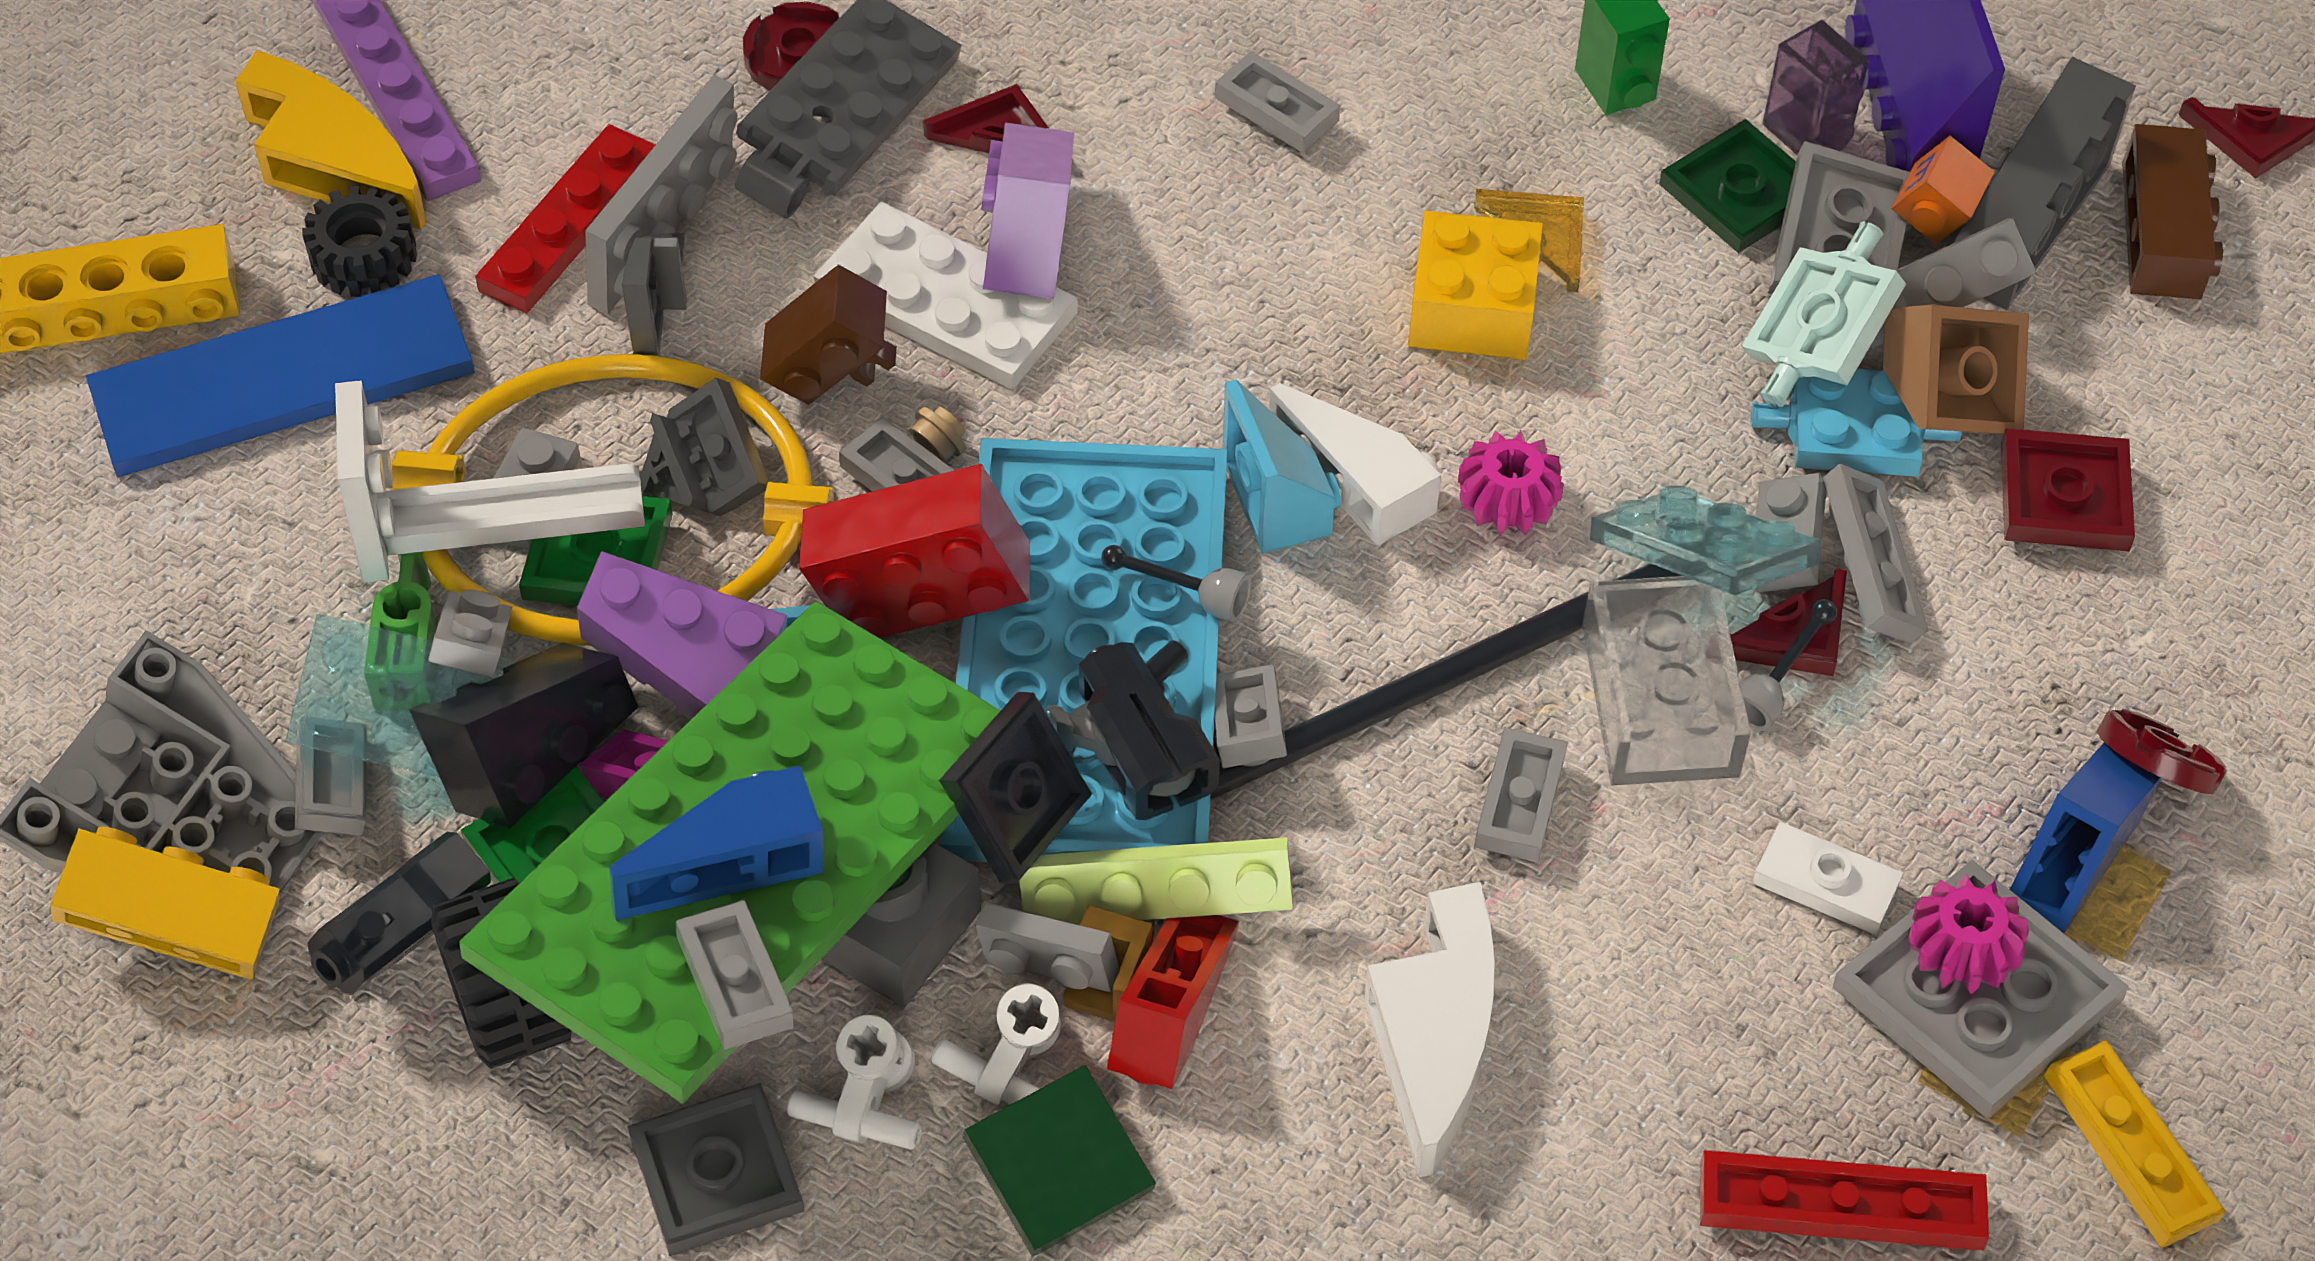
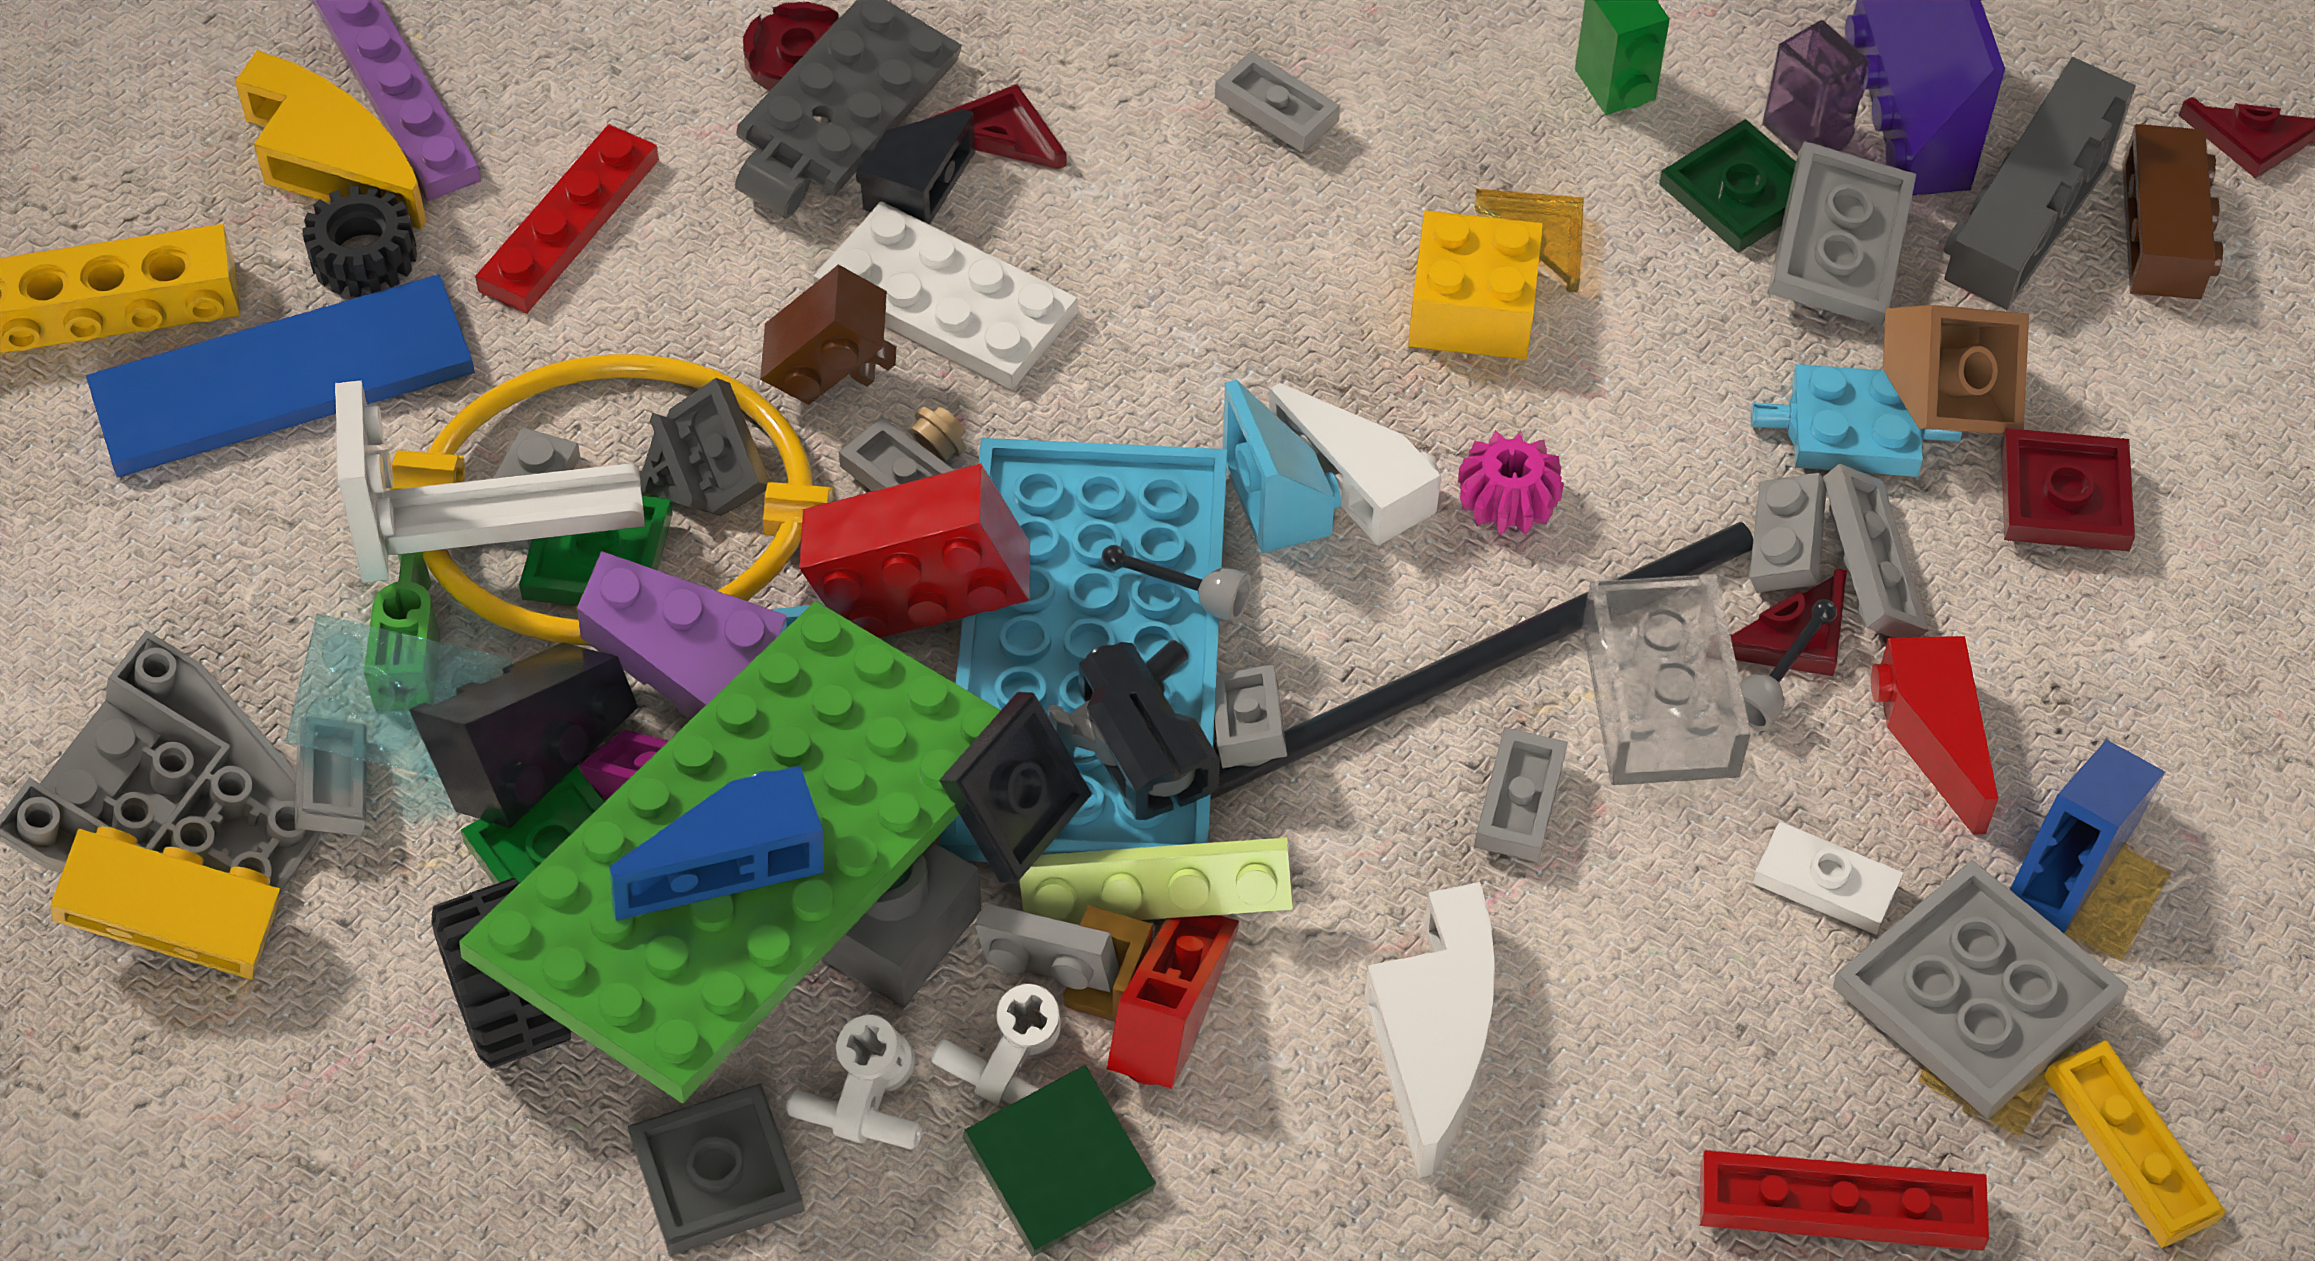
black piece [307,831,491,995] -> none
light grey plate [428,590,512,678] -> none
light grey plate [585,74,738,315] -> none
dark grey slope [622,233,687,356] -> none
light grey plate [676,900,793,1050] -> none
medium lavender wedge [981,123,1074,299] -> none
clear light blue plate [1590,485,1821,595] -> none
light aqua plate [1742,221,1906,407] -> none
light grey plate [1869,218,2037,349] -> none
orange brick [1891,136,1995,245] -> none
dark pink gear [1909,873,2029,995] -> none
dark red tile [2096,709,2227,794] -> none
none -> black slope [856,109,975,225]
none -> red slope [1871,636,1999,834]

